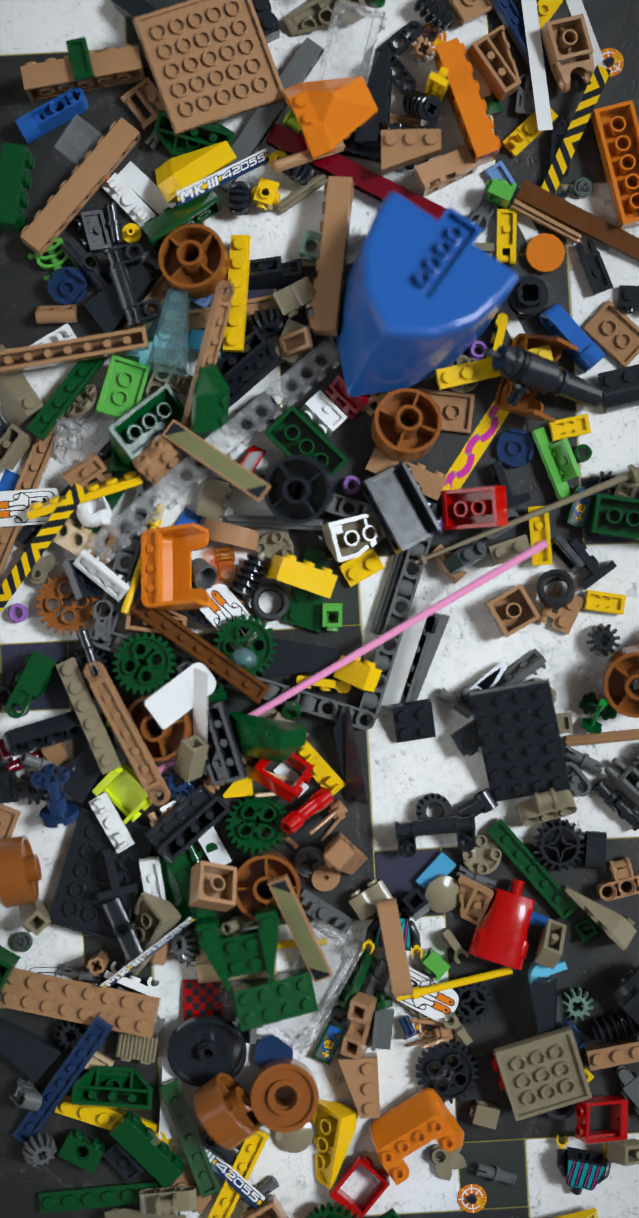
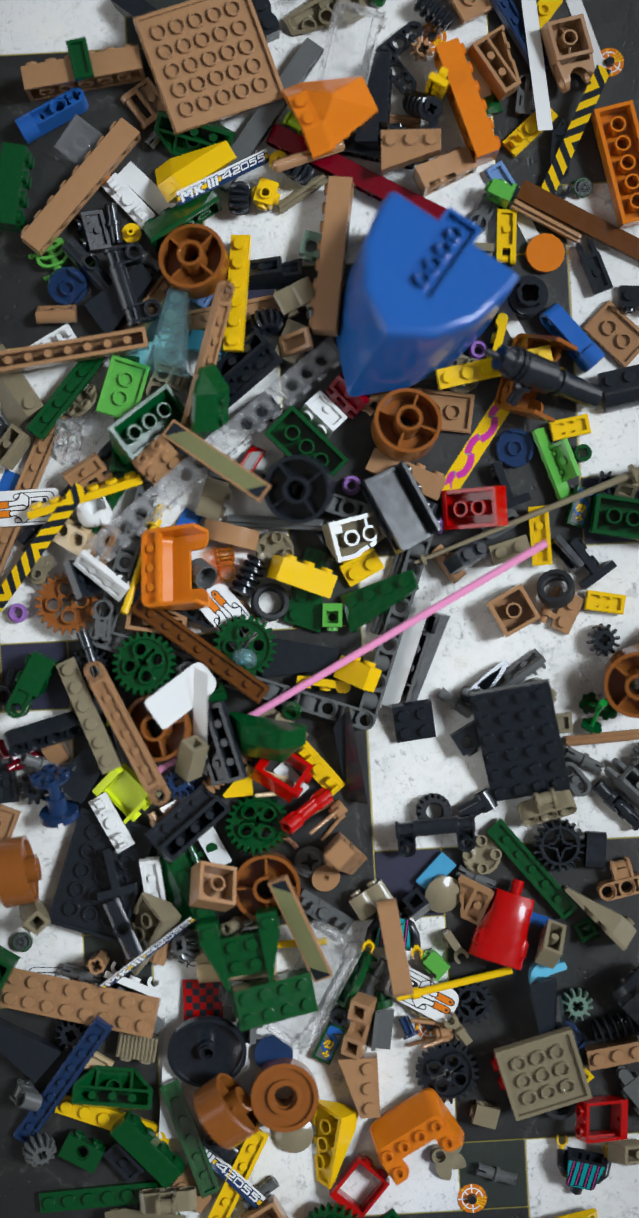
none -> dark green wing [340,569,419,634]

